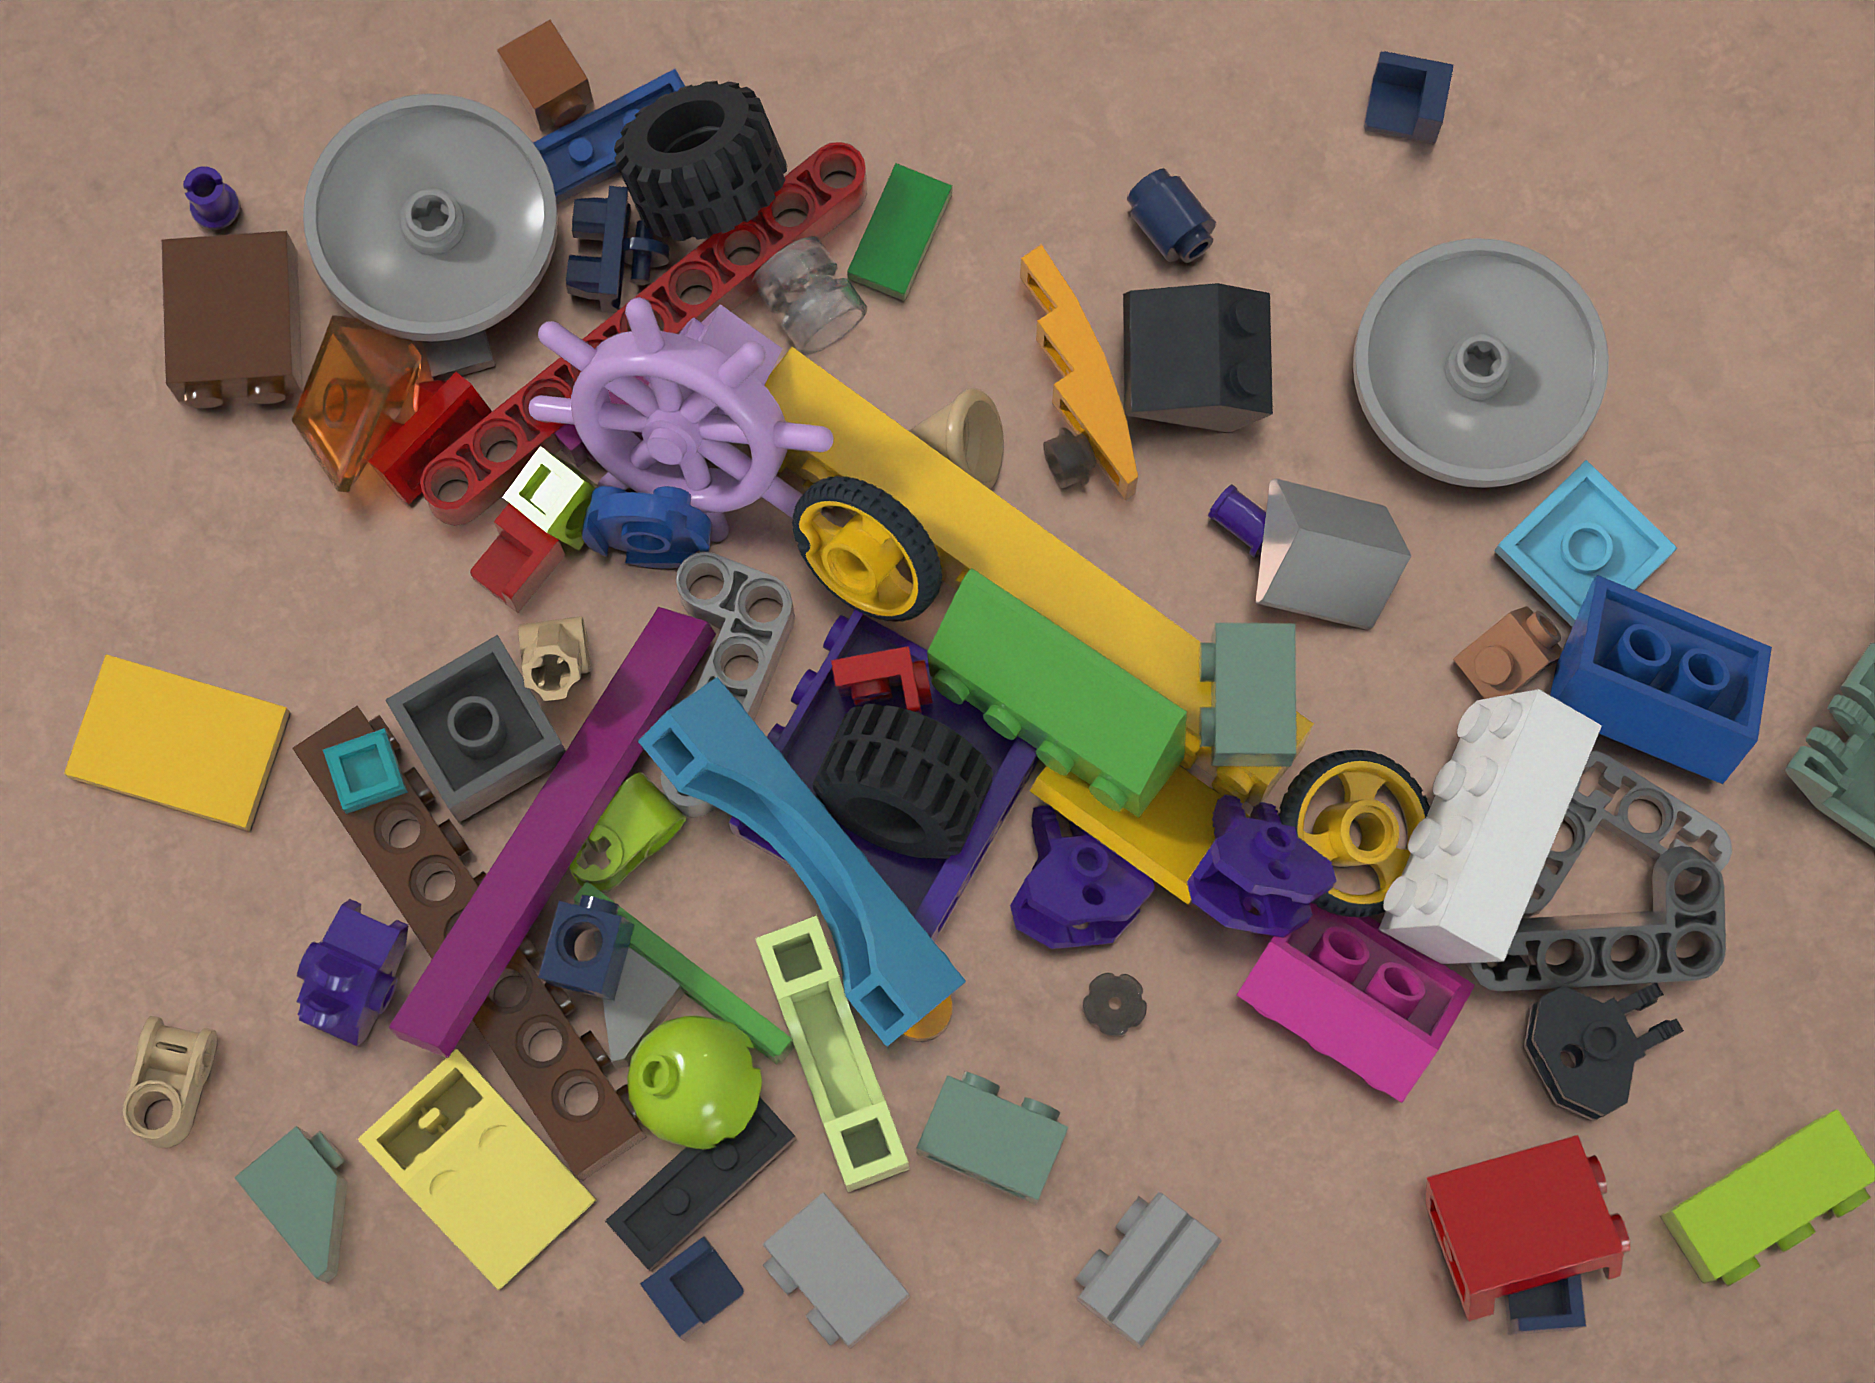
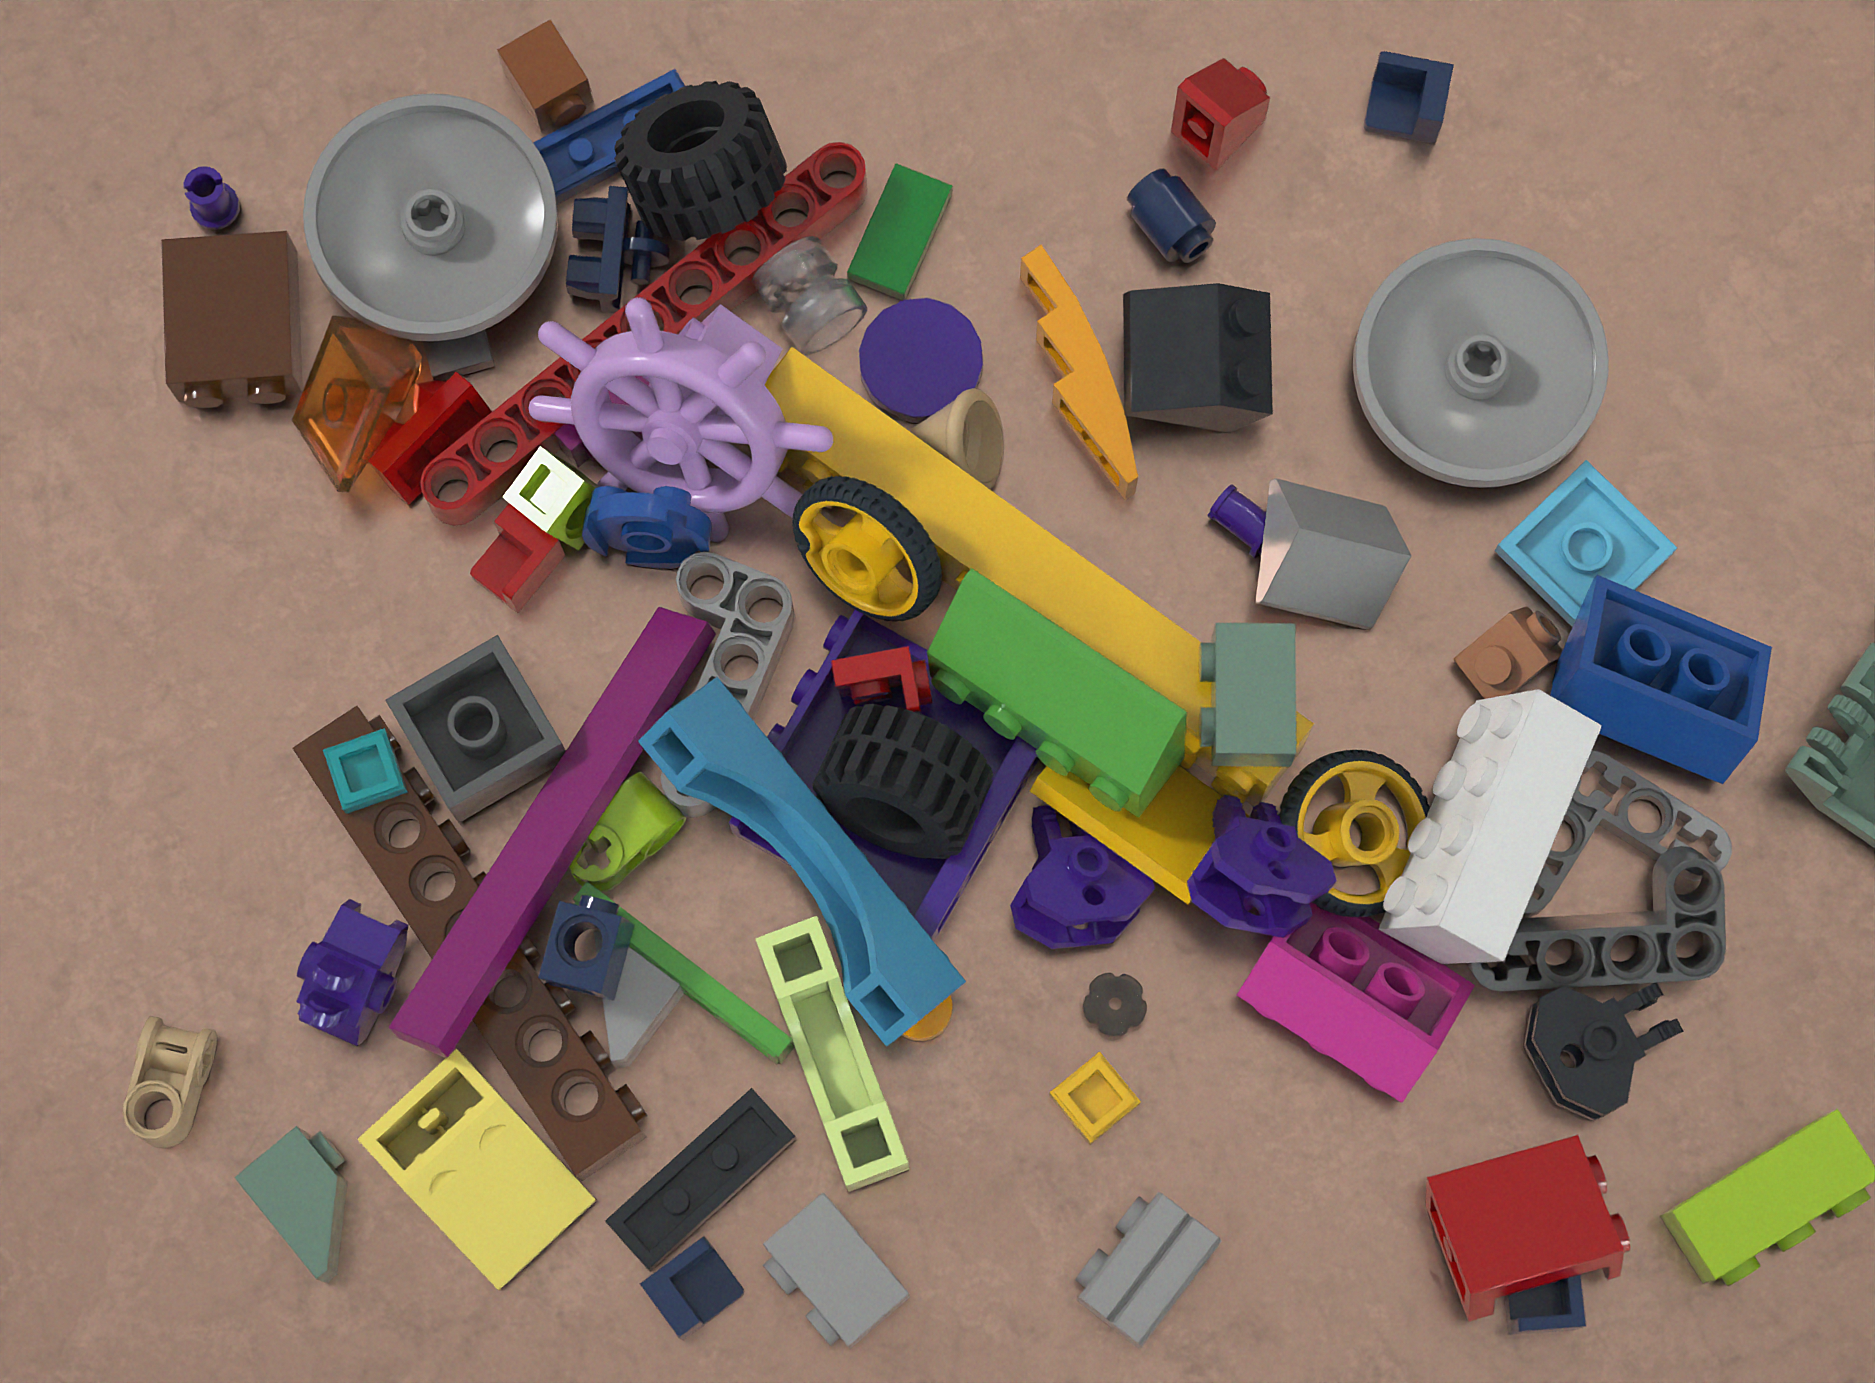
yellow tile [64,654,290,832] -> none
tan piece [518,616,590,701] -> none
lime cylinder [627,1015,762,1149] -> none
sand green brick [916,1072,1069,1205] -> none
clear smoke plate [1043,427,1097,488] -> none
none -> dark purple tile [859,298,983,423]
none -> yellow tile [1049,1052,1141,1145]
none -> red slope [1171,58,1270,171]

